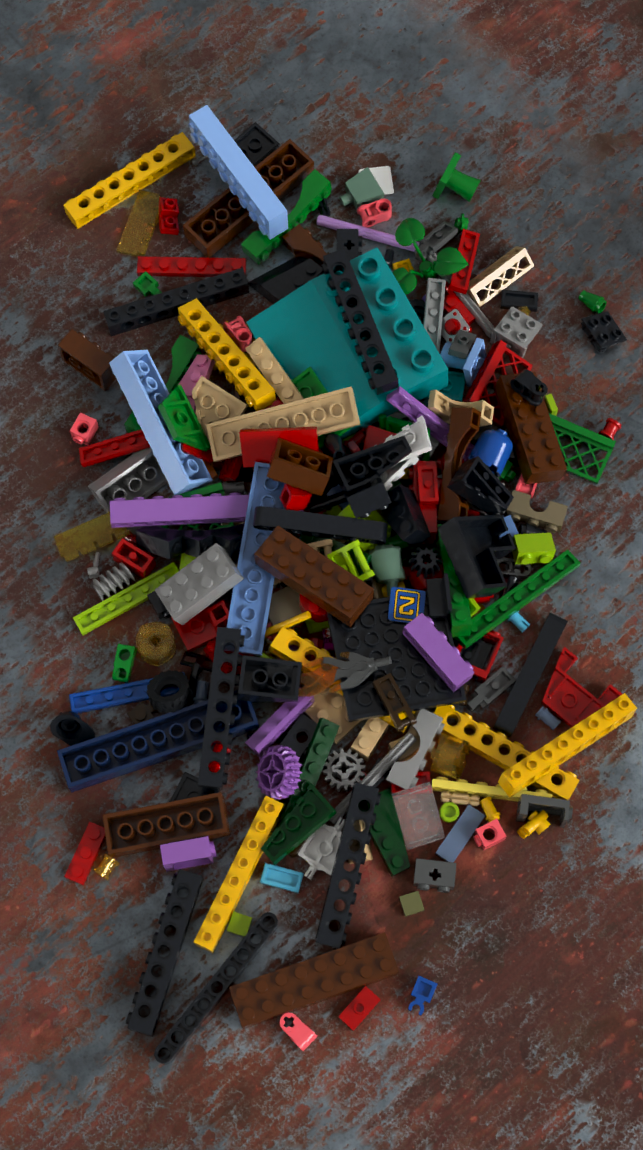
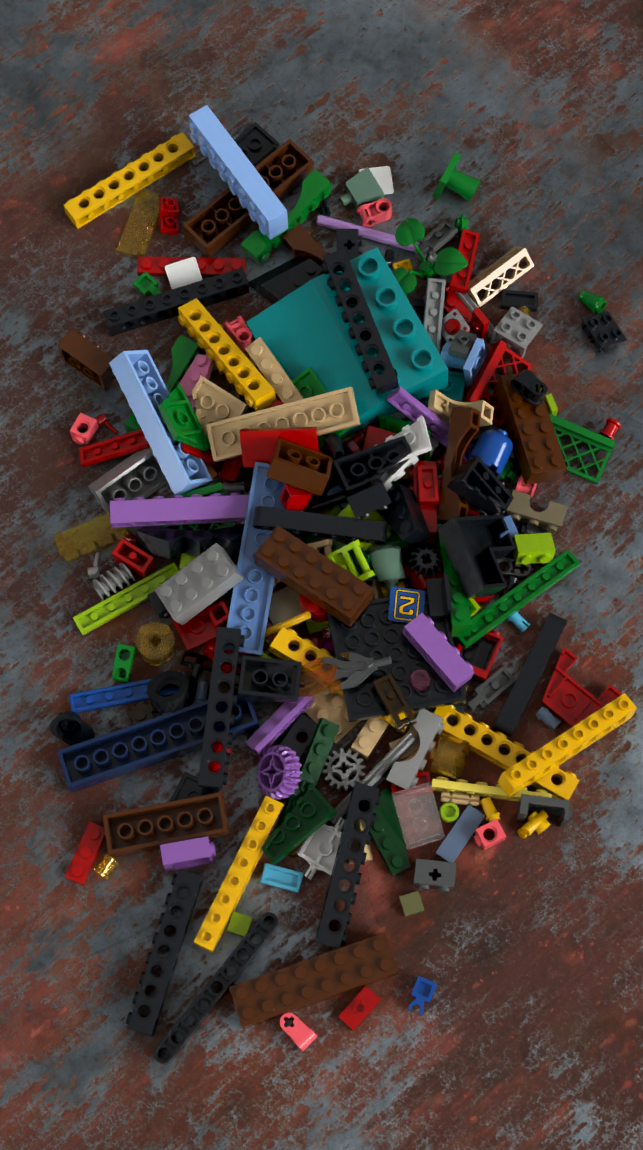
none -> red hand [95,414,119,435]
none -> white sticker [165,257,203,289]
none -> clear pink tile [410,669,430,691]
none -> red plate [471,308,489,339]

